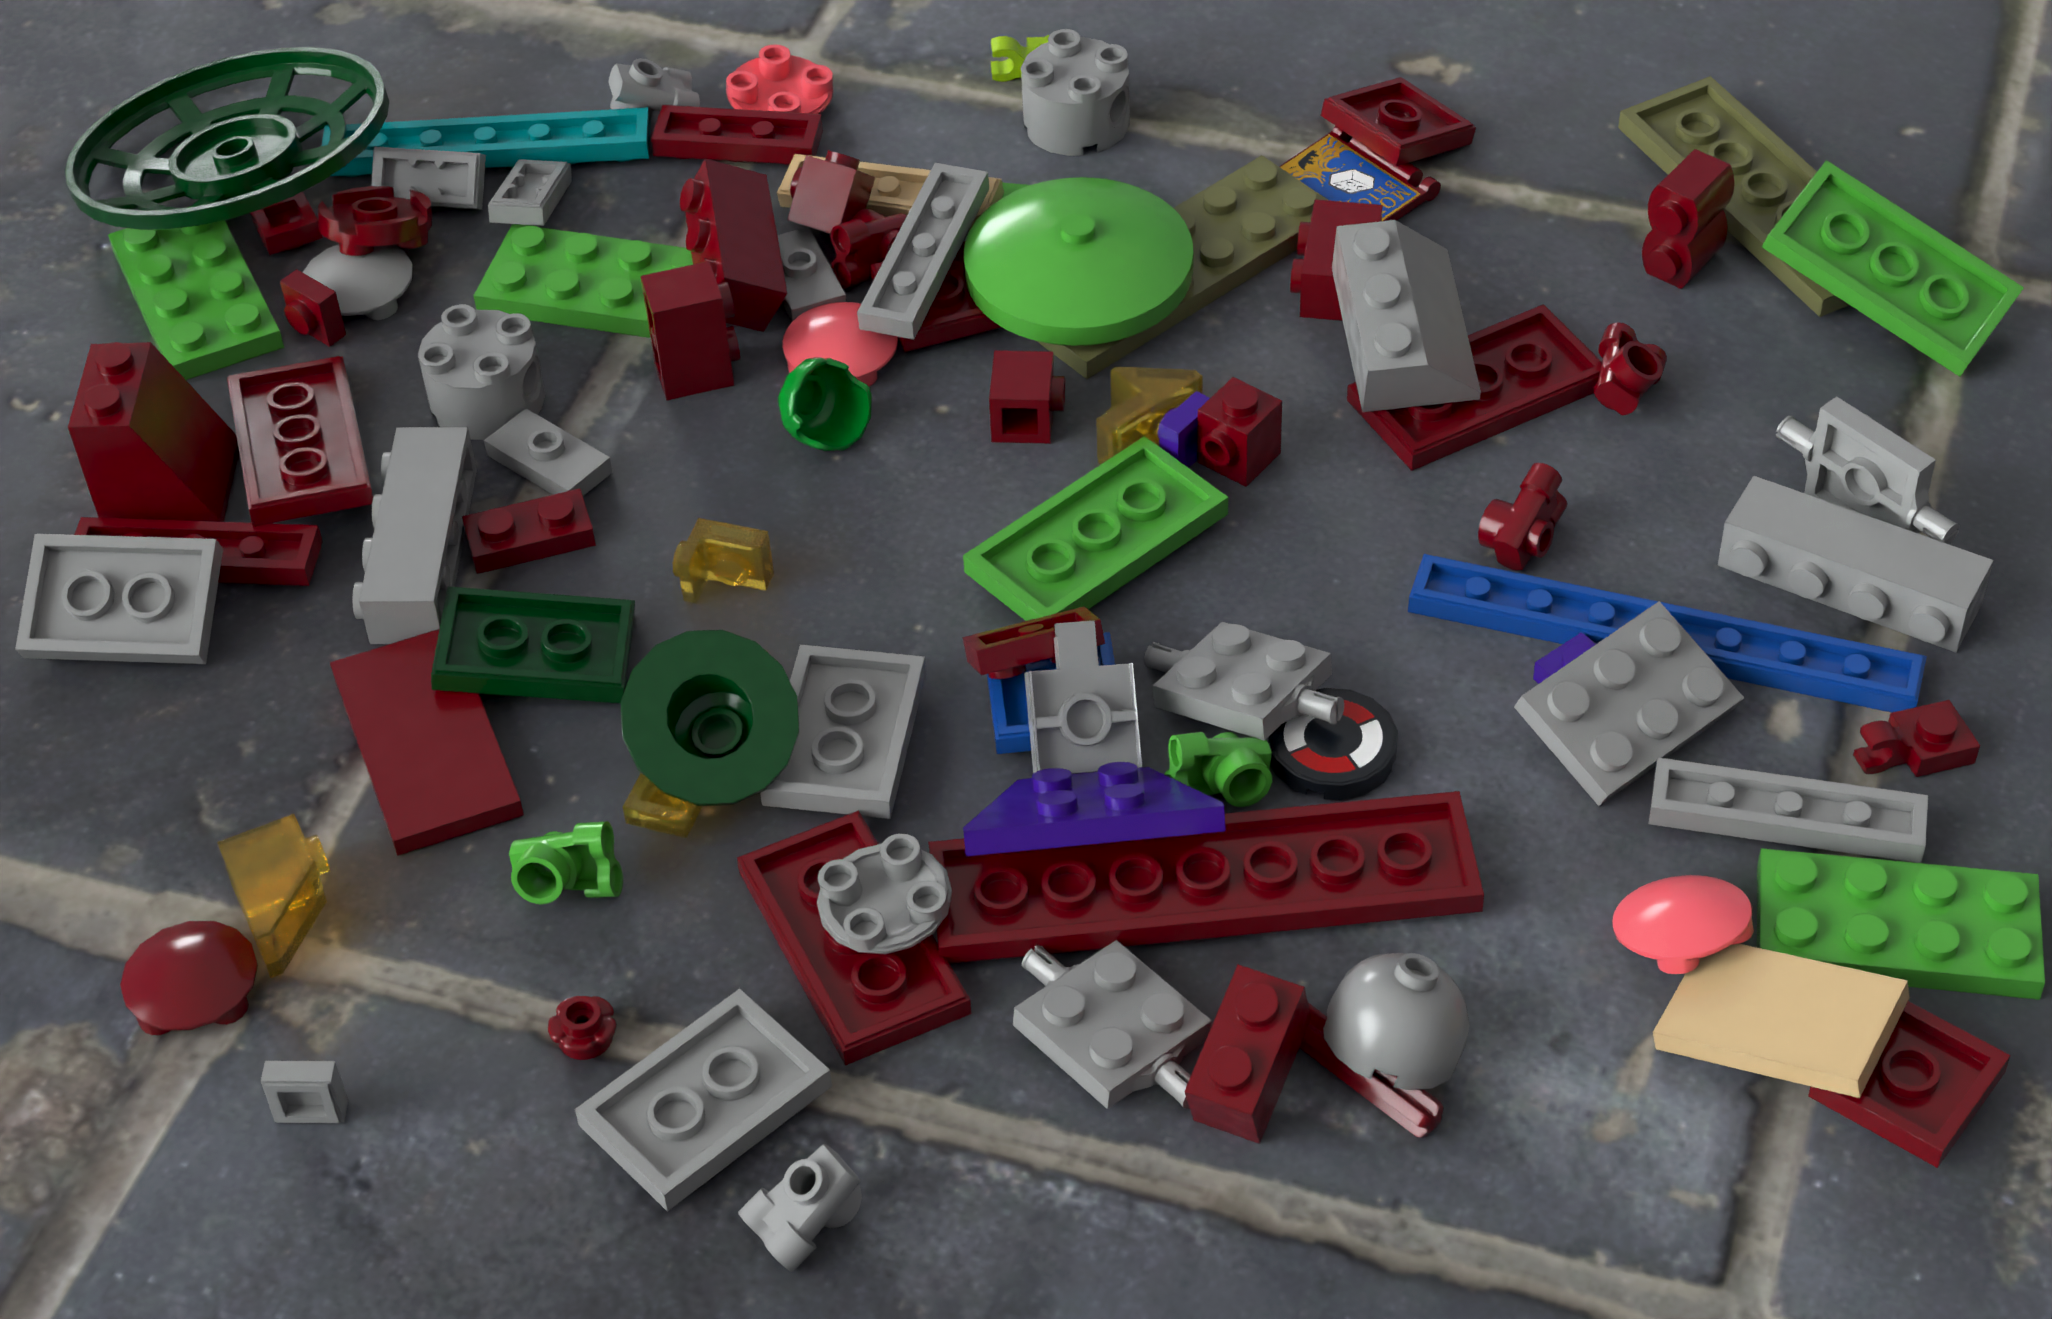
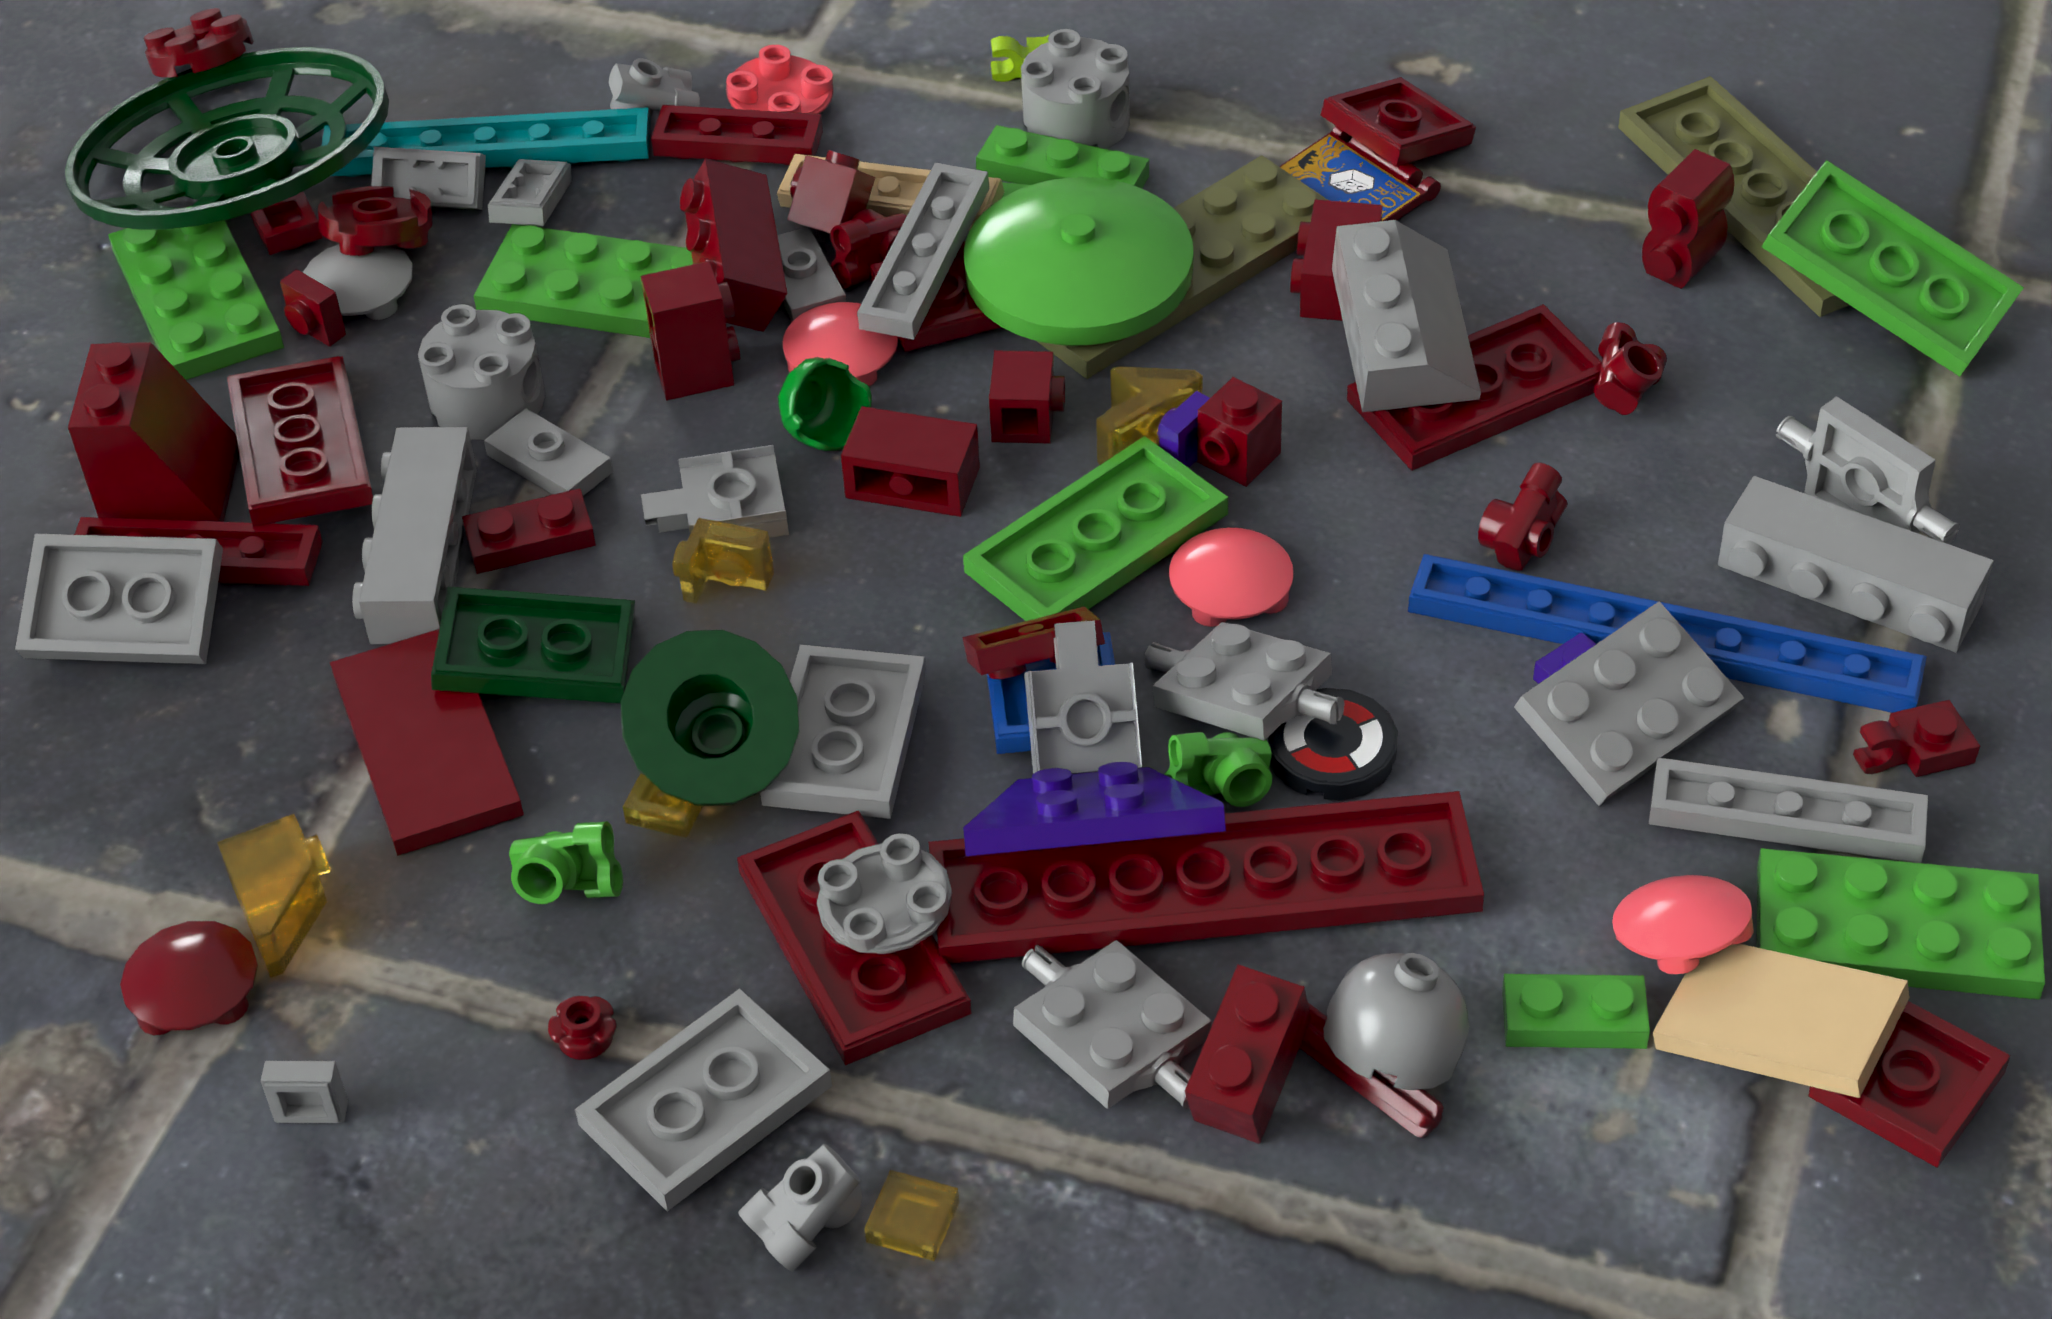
none -> dark red plate [143,8,254,77]
none -> light grey piece [641,445,789,549]
none -> dark red brick [841,406,980,517]
none -> clear yellow tile [864,1170,959,1261]
none -> bright green plate [976,125,1149,188]
none -> coral dish [1169,528,1293,627]
none -> bright green plate [1502,974,1650,1049]

